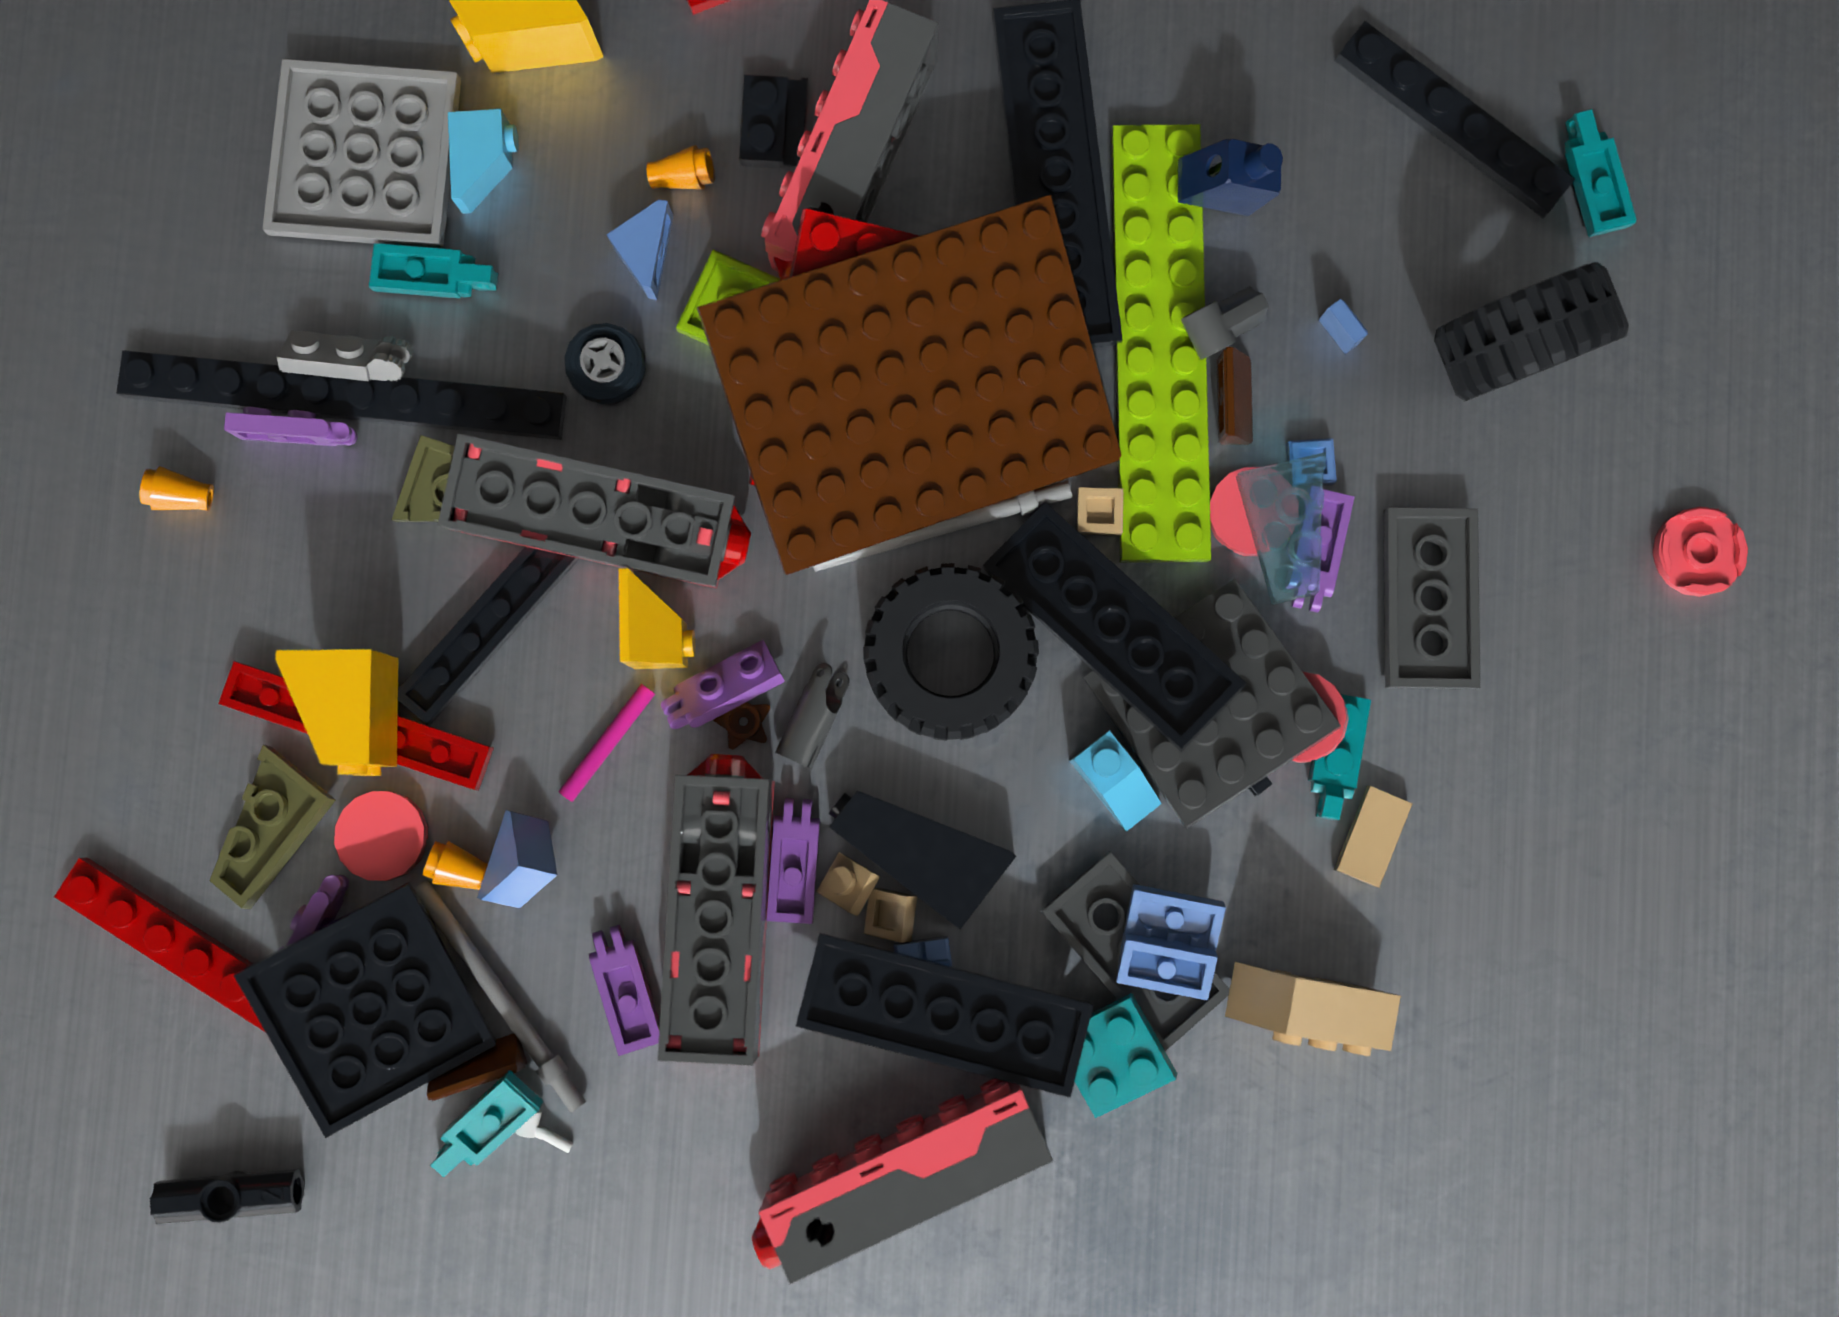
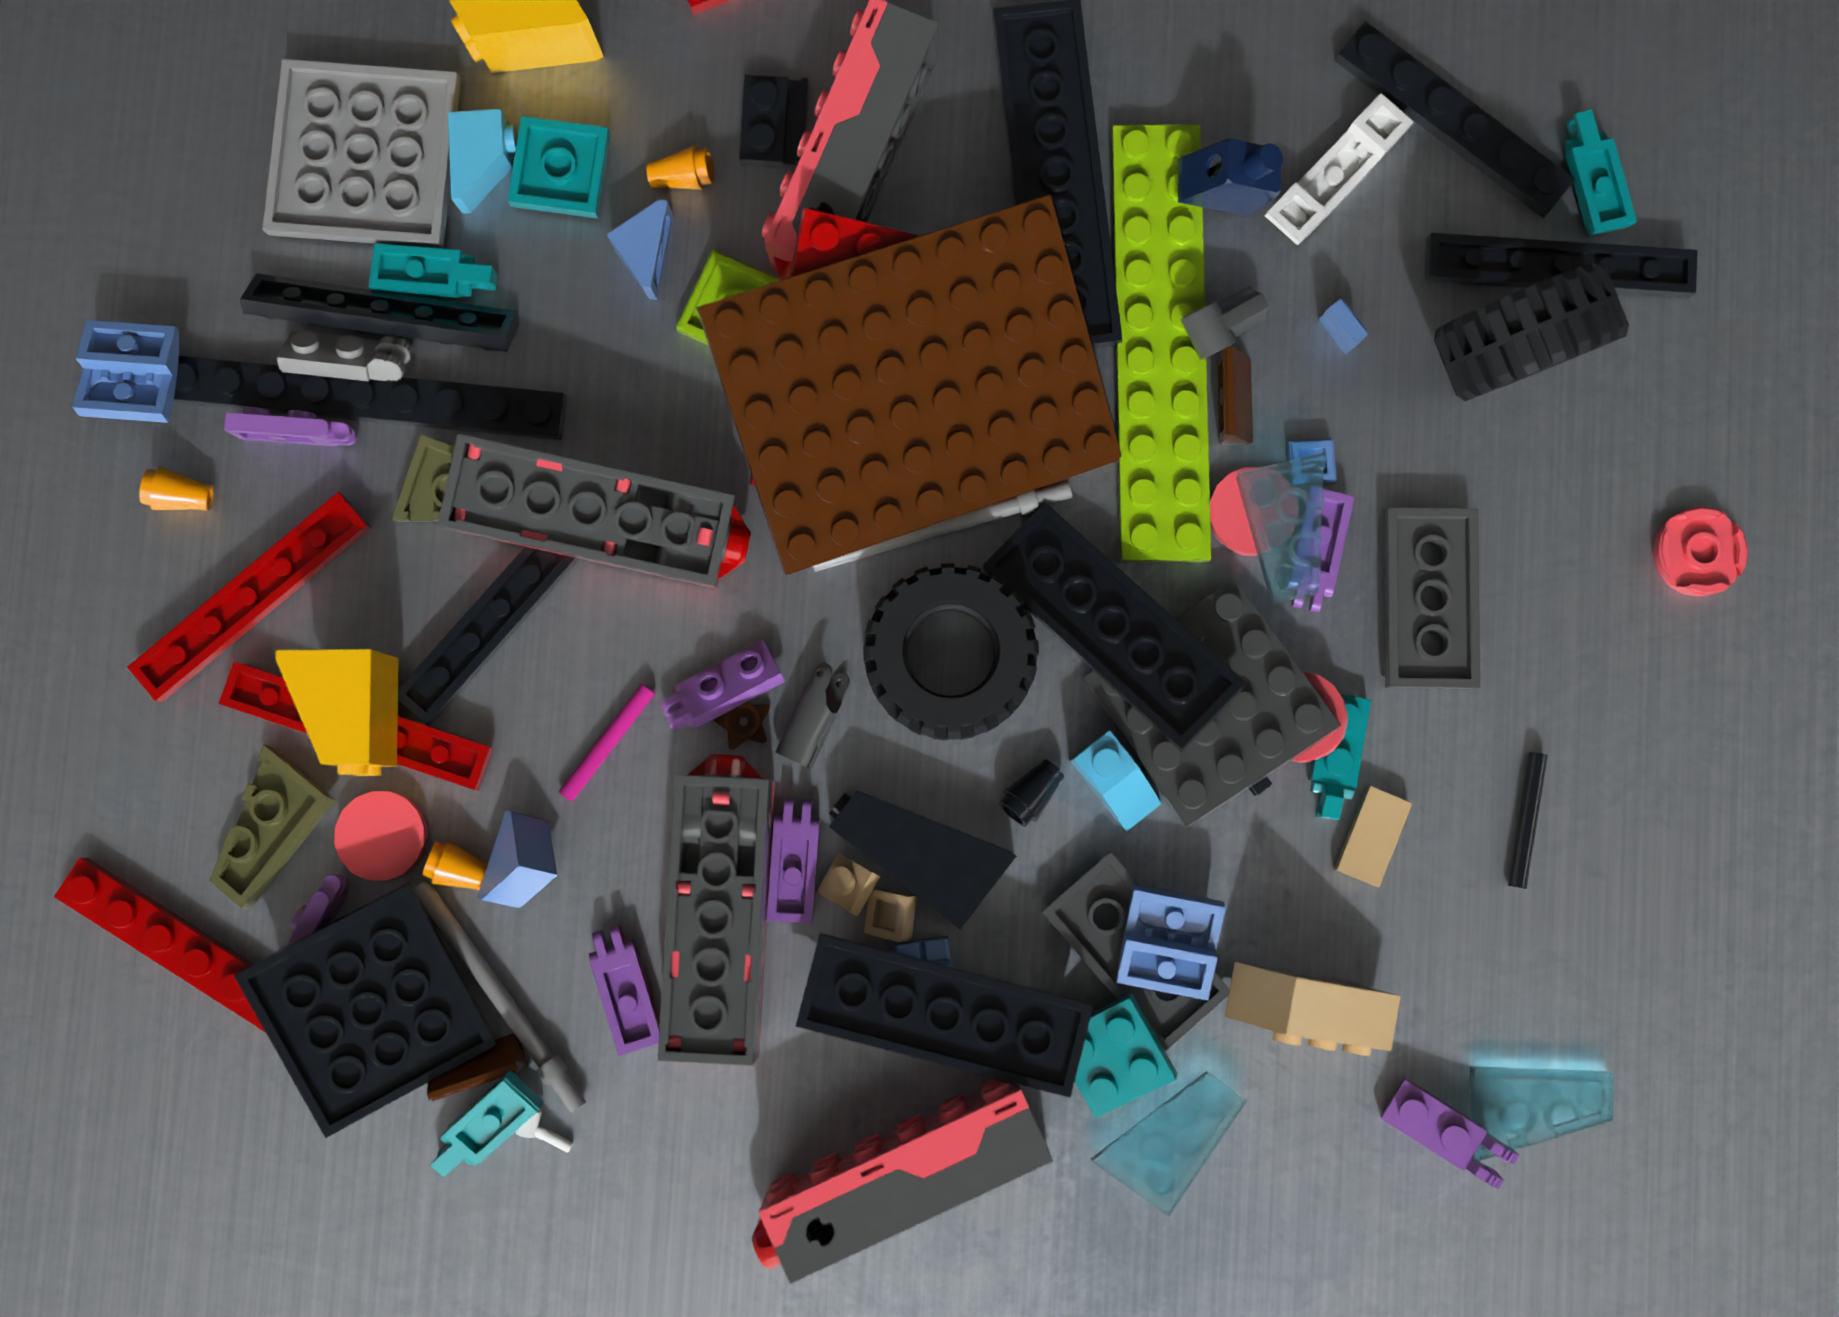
black piece [150,1169,305,1224] -> none
black wheel [564,323,646,404] -> none
yellow slope [618,568,696,669] -> none
tan plate [1076,487,1124,536] -> none
none -> medium blue slope [72,320,179,423]
none -> red plate [127,492,371,702]
none -> black plate [240,273,519,352]
none -> teal plate [507,116,611,219]
none -> black cone [999,759,1064,827]
none -> clear light blue wing [1091,1071,1247,1216]
none -> white slope [1265,93,1414,245]
none -> medium lavender hinge [1380,1077,1520,1189]
none -> black plate [1424,233,1697,298]
none -> clear light blue wing [1469,1066,1613,1161]
none -> black bar [1508,752,1548,889]

